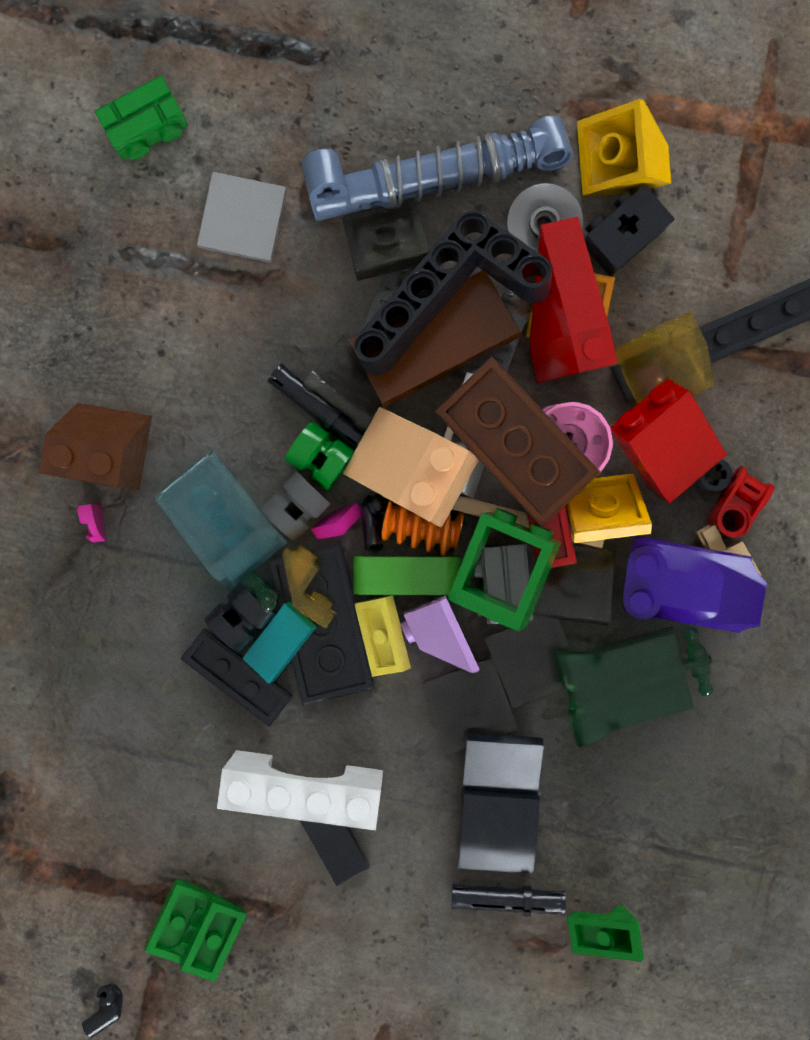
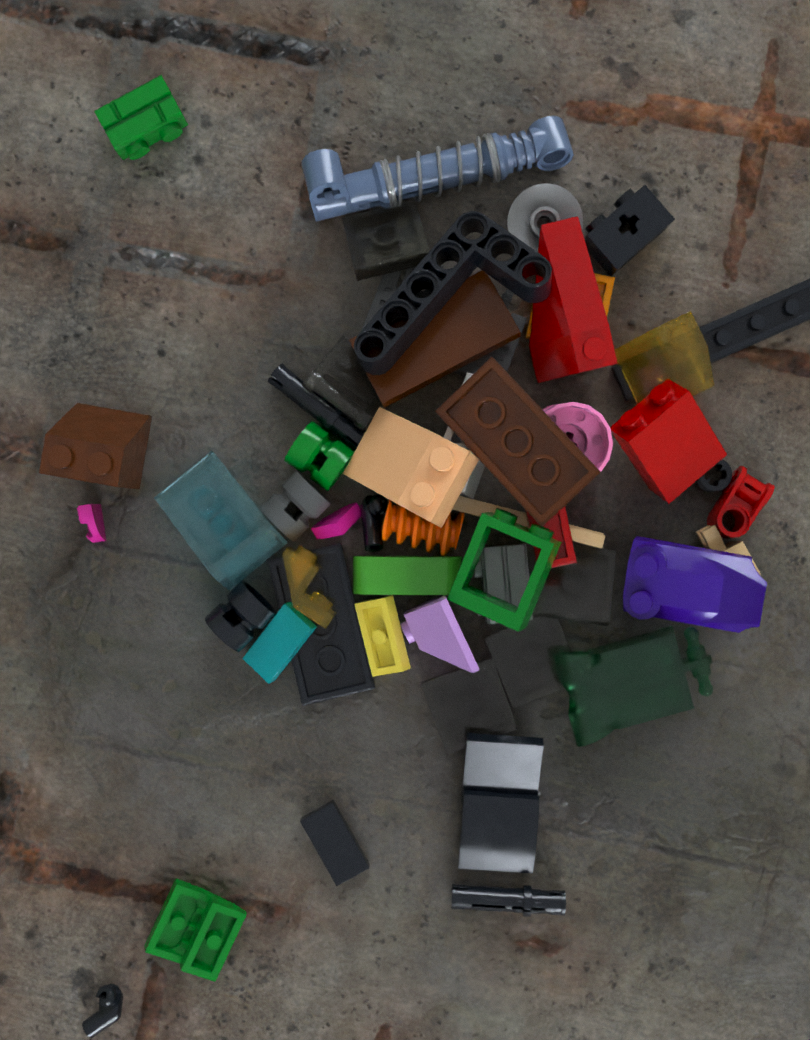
black tile [180,628,293,727] -> none
light grey tile [197,172,287,263] -> none
white arch [217,750,383,831] -> none
clear green bar [240,569,279,612] -> none
yellow plate [565,474,652,543] -> none
green slope [567,905,644,962] -> none
yellow slope [577,99,671,197] -> none

